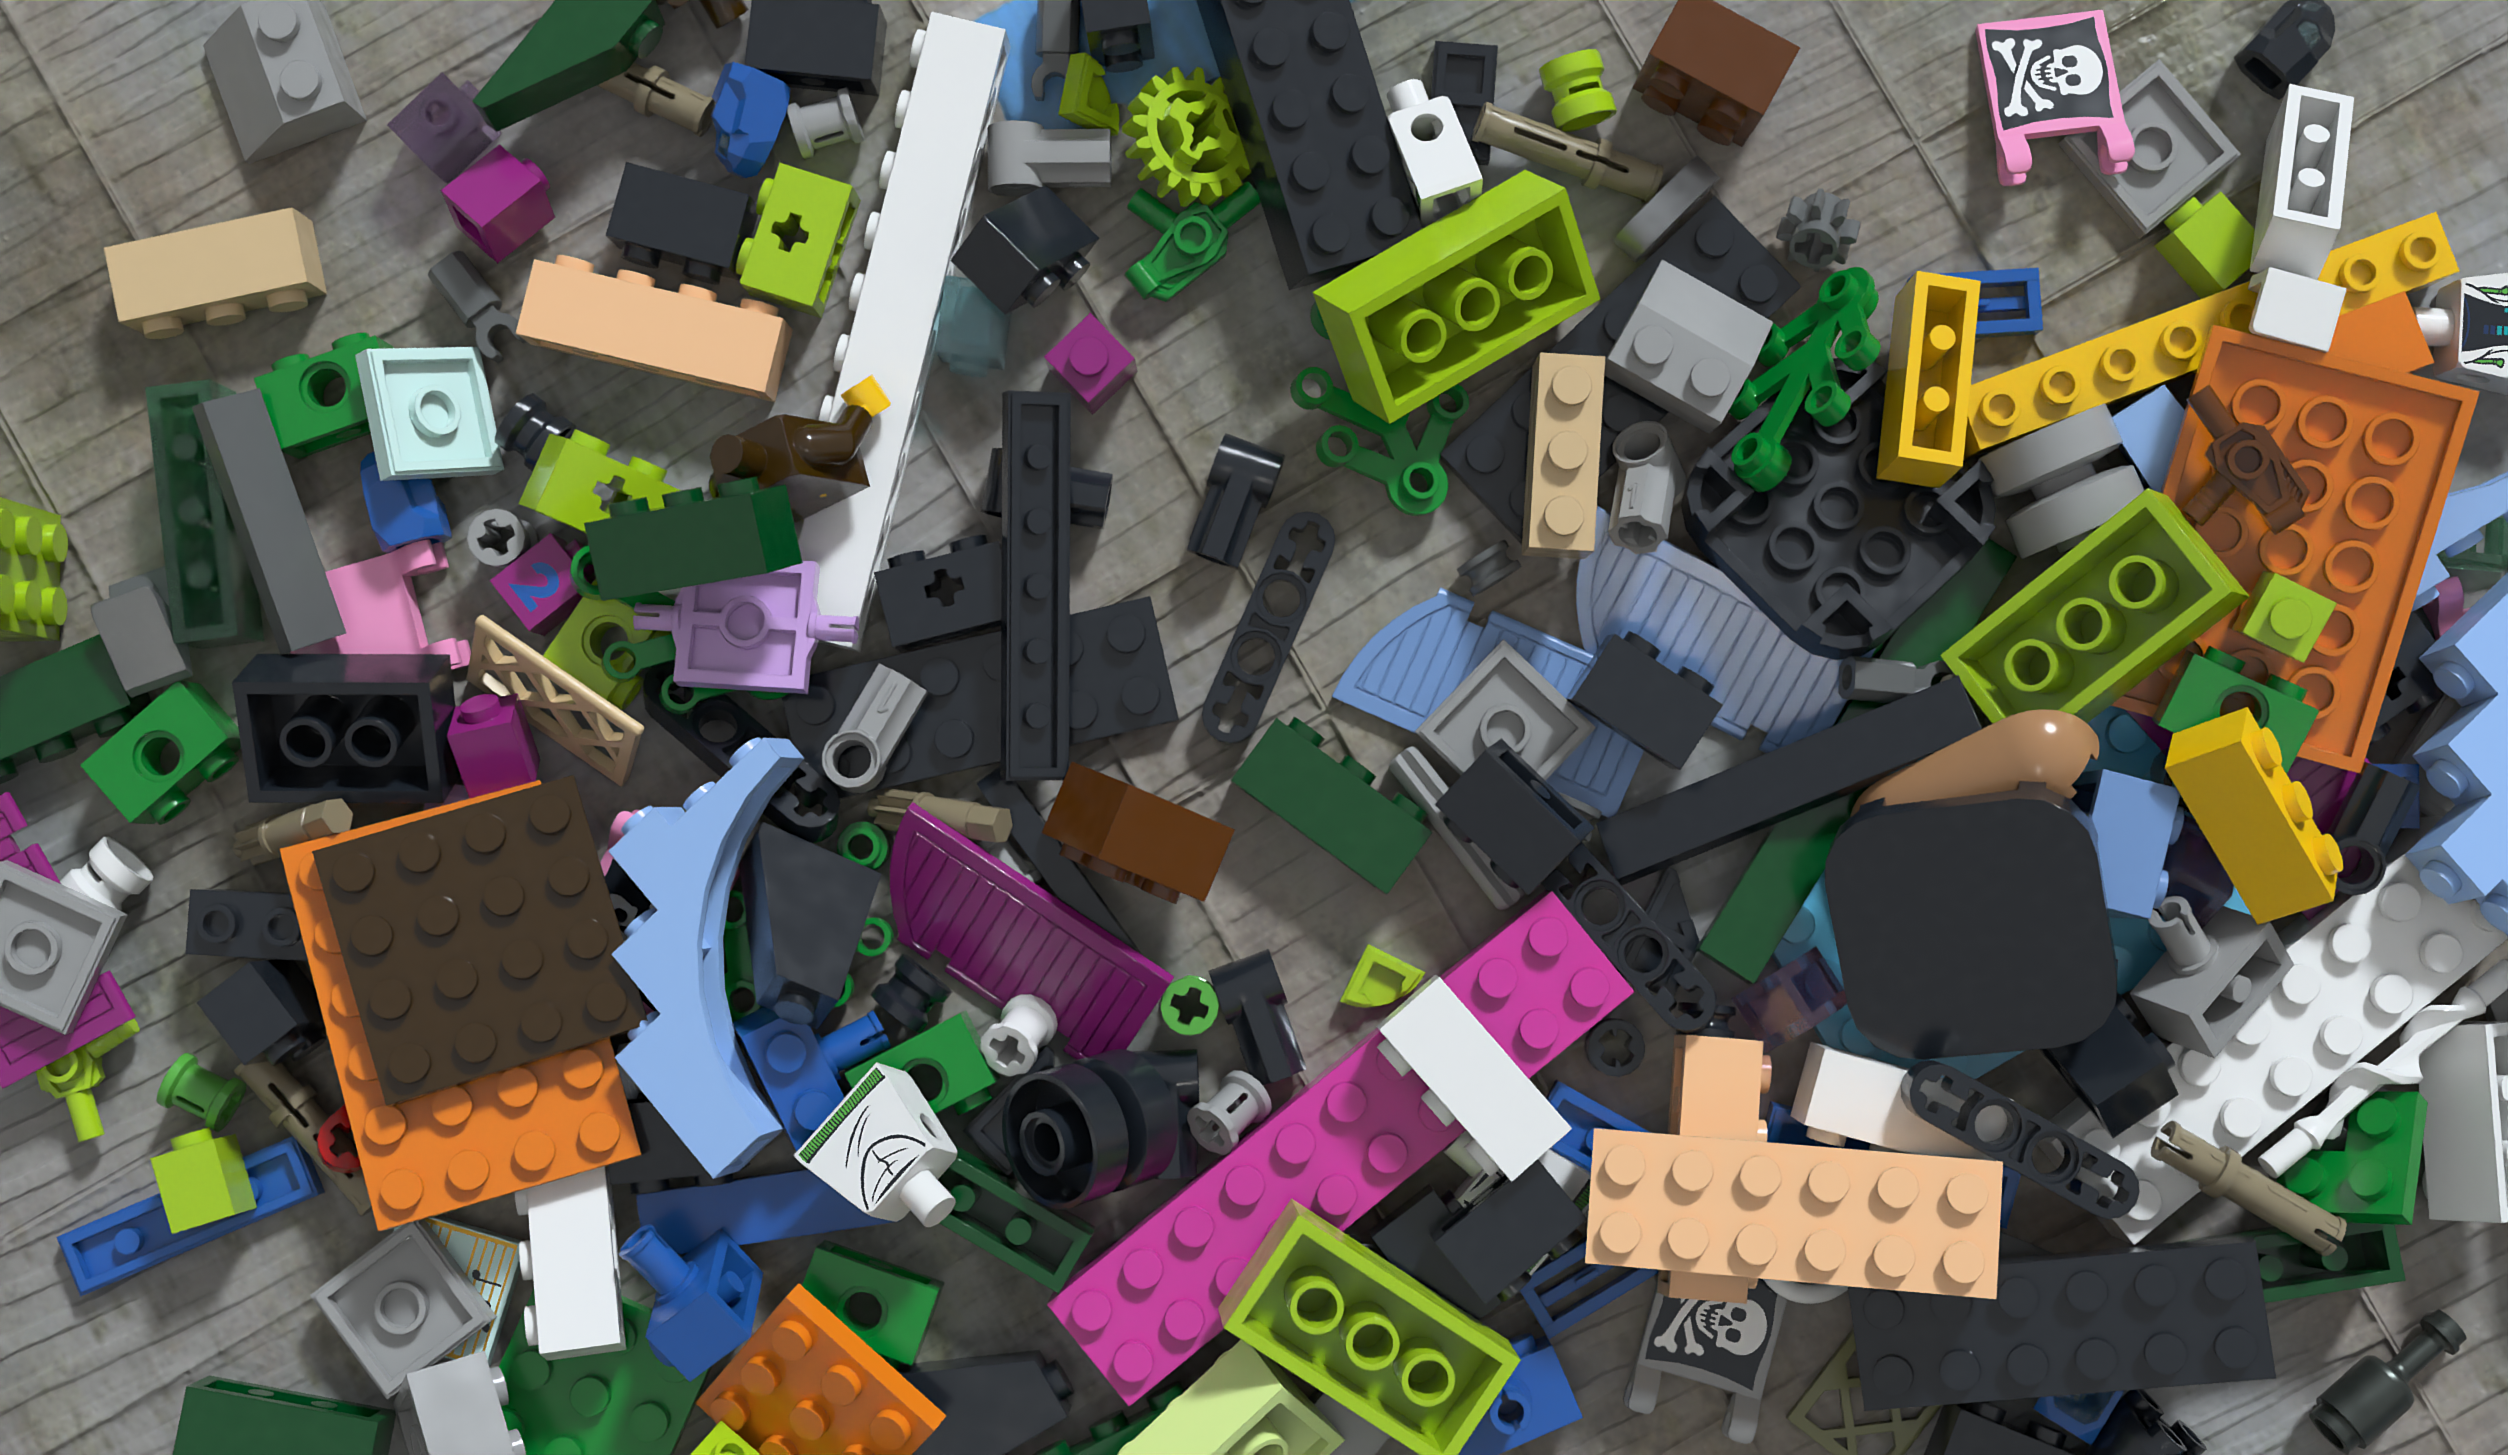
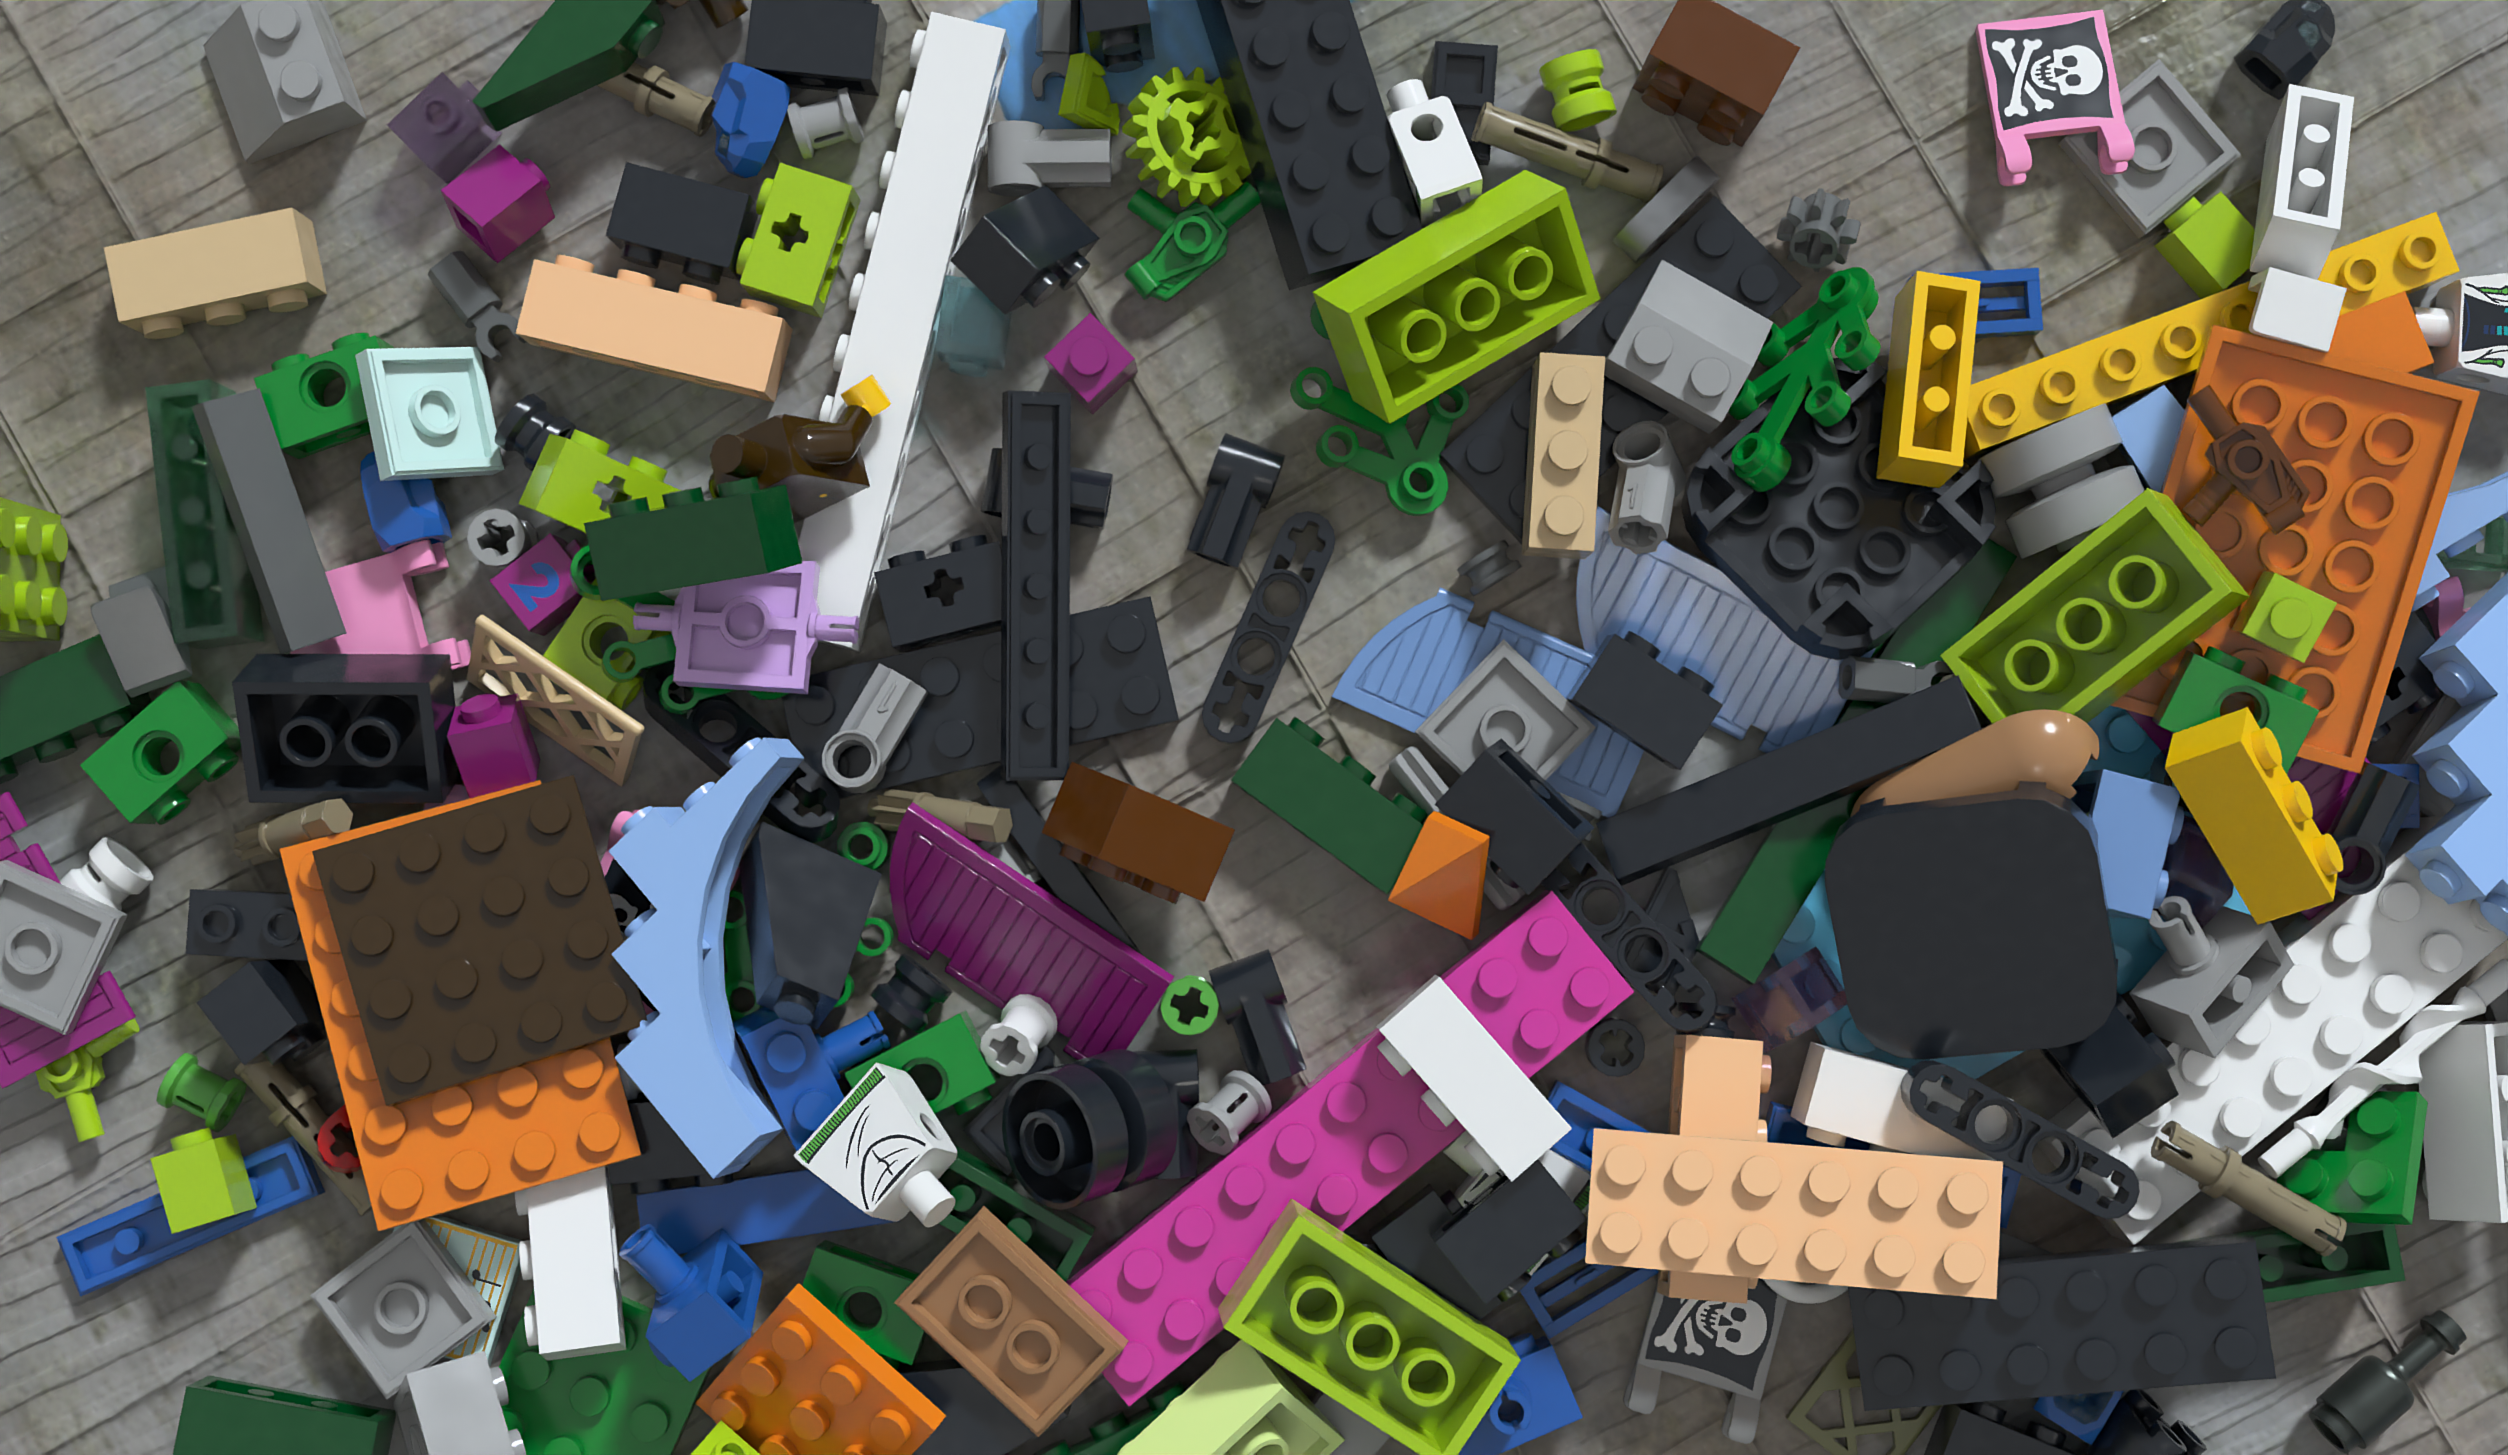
lime tile [1339,944,1425,1008] -> none
none -> medium nougat tile [894,1206,1128,1437]
none -> orange slope [1388,811,1490,940]

